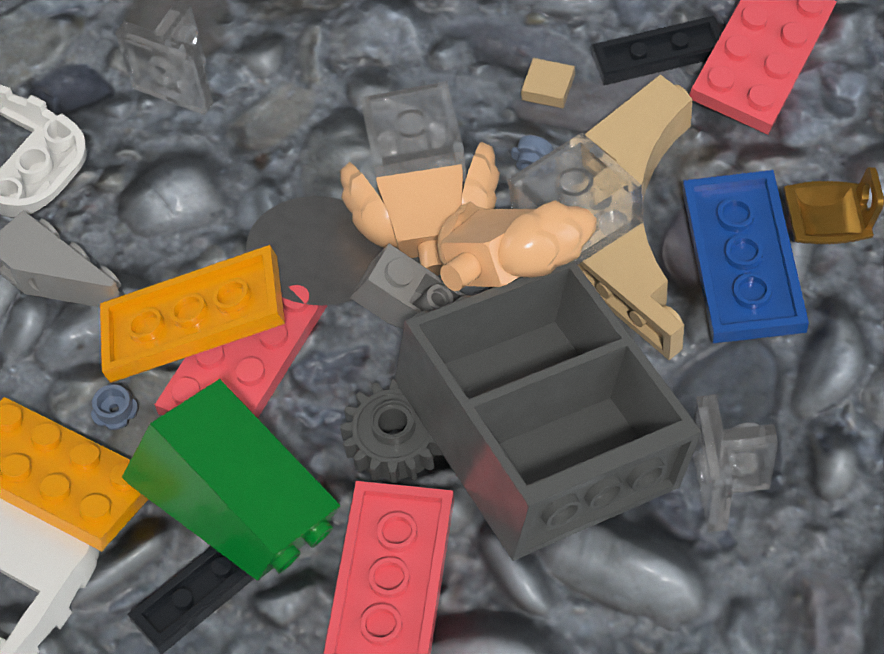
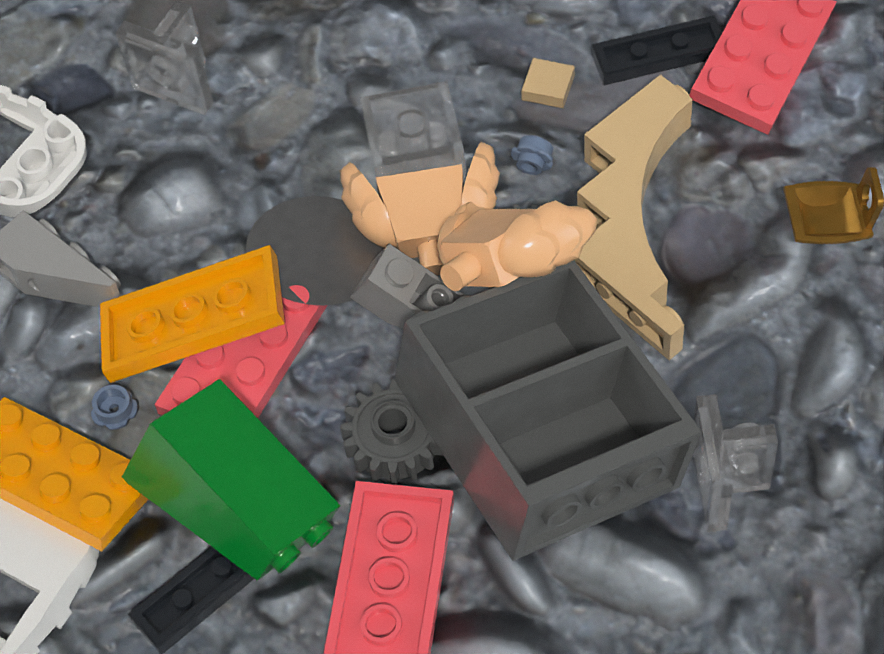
clear brick [508,133,643,265] -> none
blue plate [682,170,809,344] -> none

